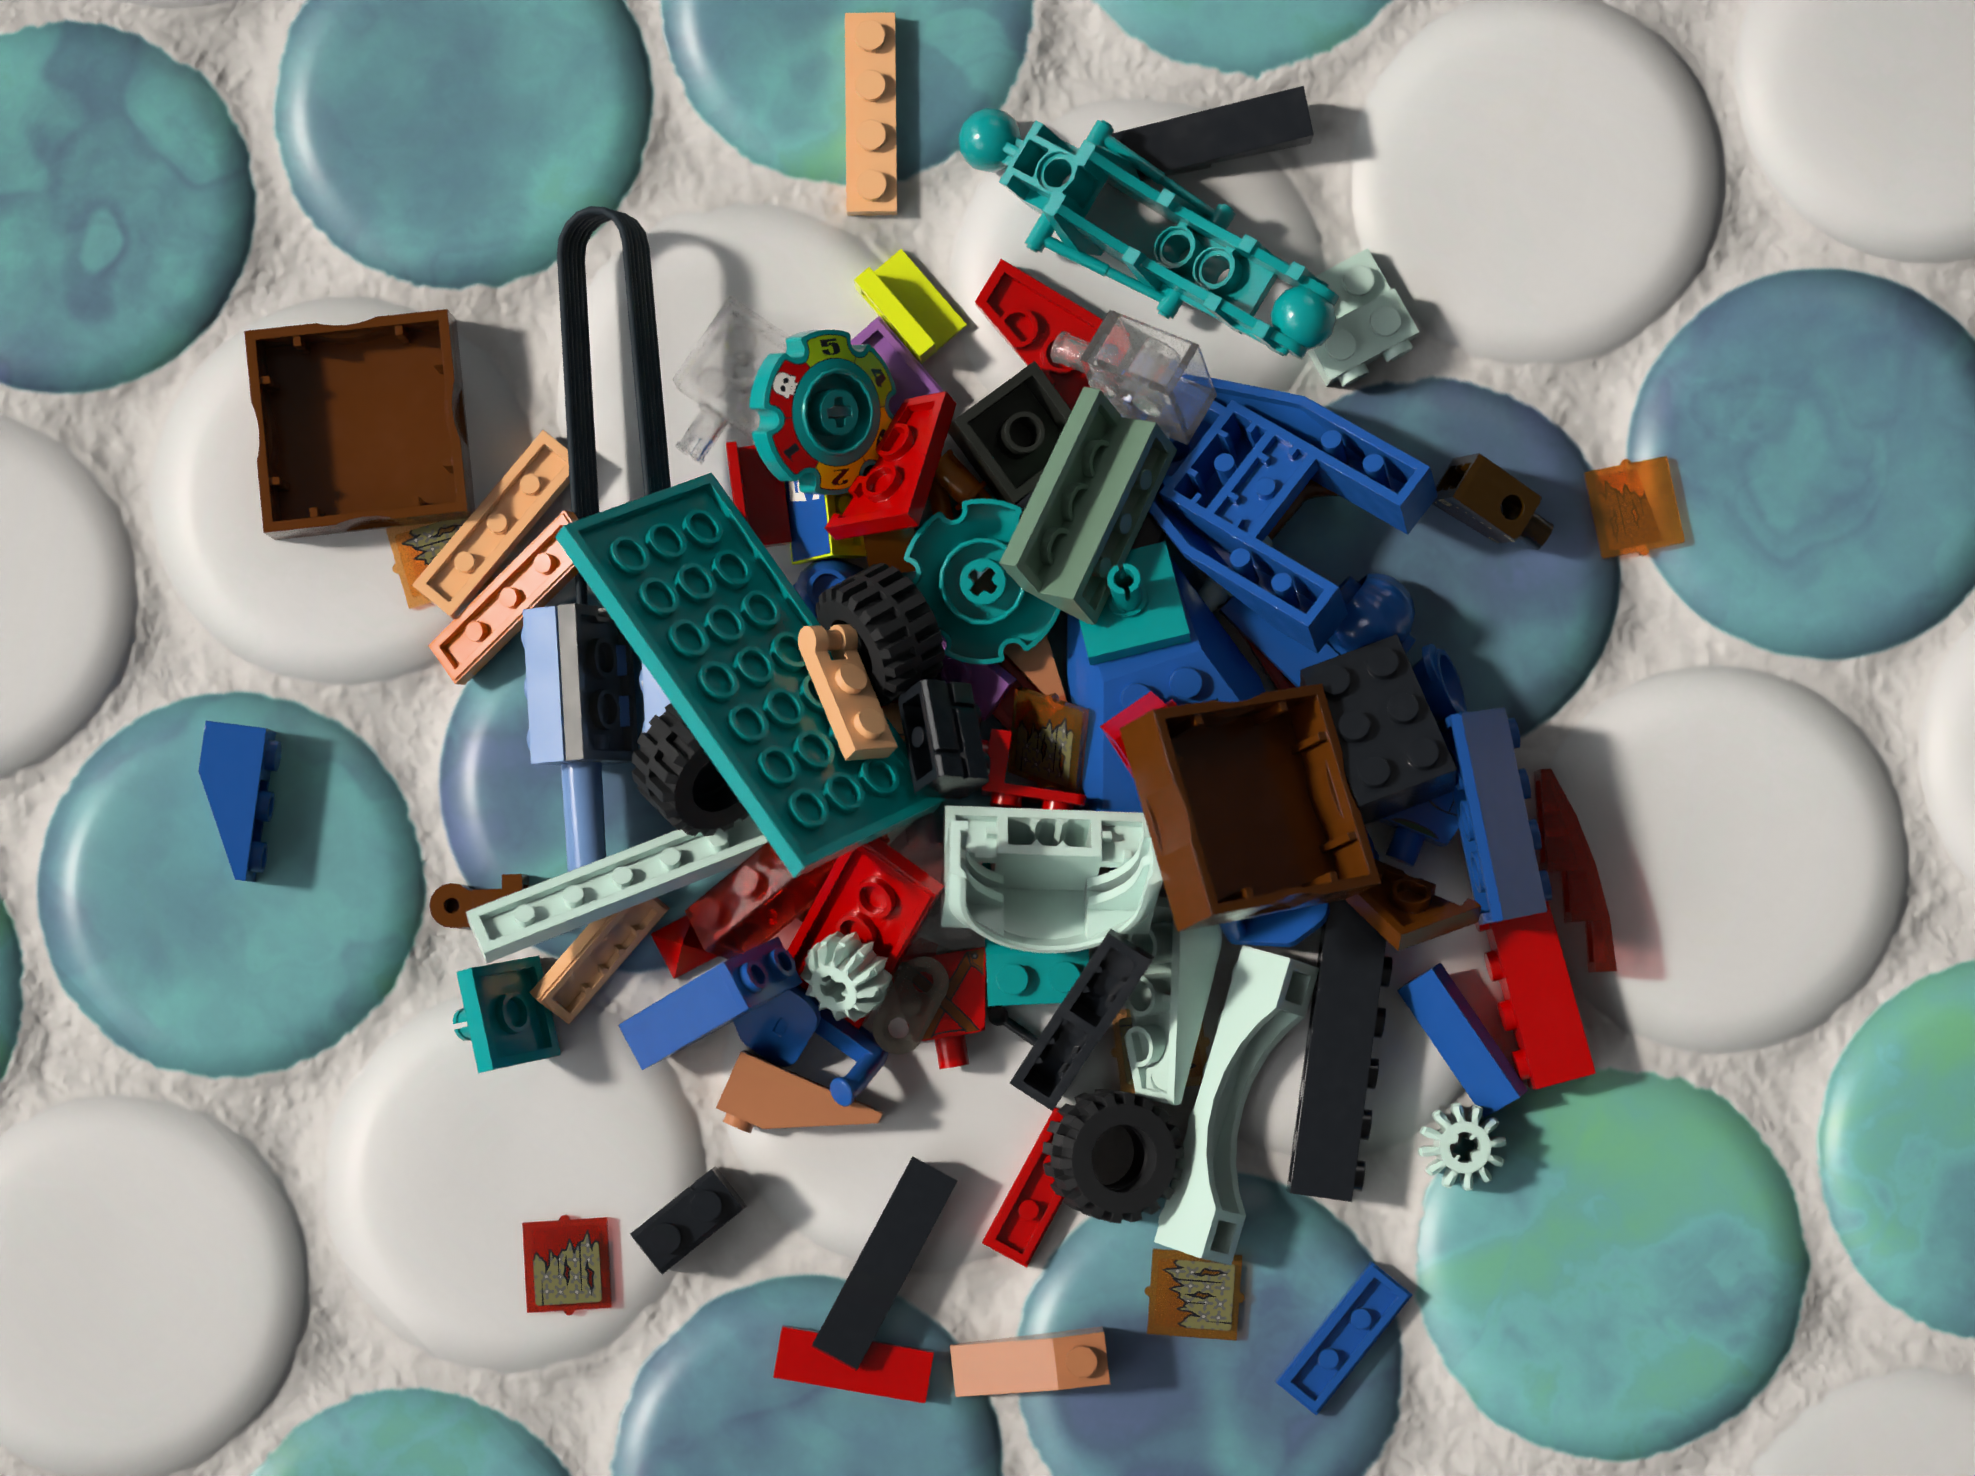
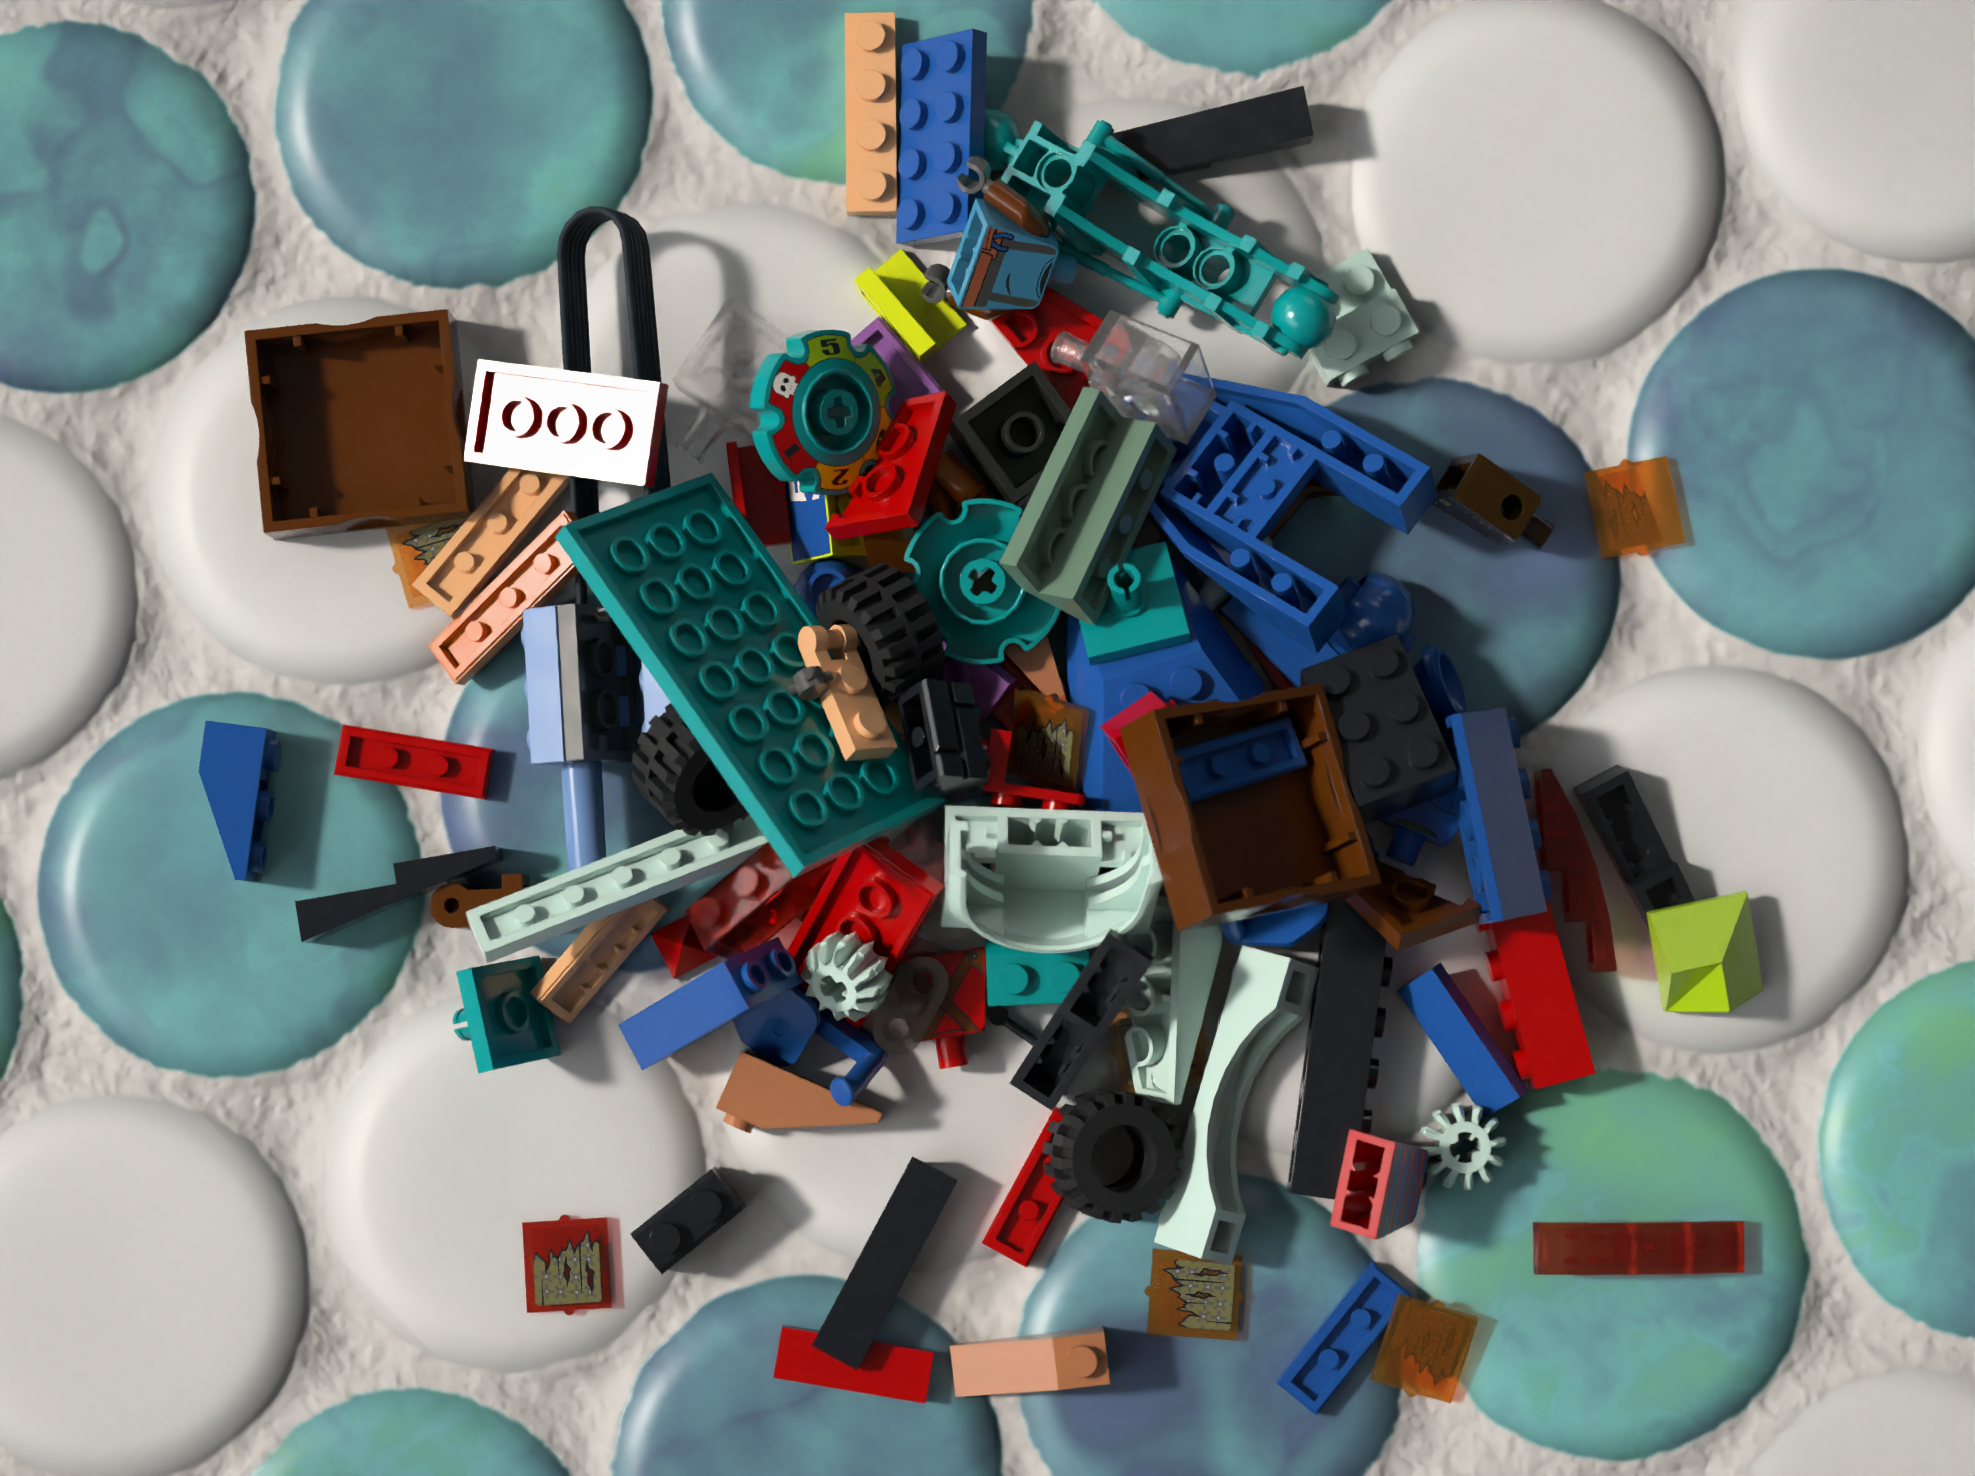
none -> black slope [295,846,503,943]
none -> red tile [334,724,495,800]
none -> plate [463,359,669,488]
none -> dark grey piece [788,666,834,700]
none -> blue plate [896,29,987,247]
none -> torso [921,156,1077,320]
none -> blue tile [1174,717,1308,805]
none -> torso [1330,1129,1429,1240]
none -> clear orange piece [1370,1293,1479,1403]
none -> clear red slope [1533,1220,1745,1275]
none -> black slope [1573,765,1695,930]
none -> lime slope [1646,891,1764,1012]

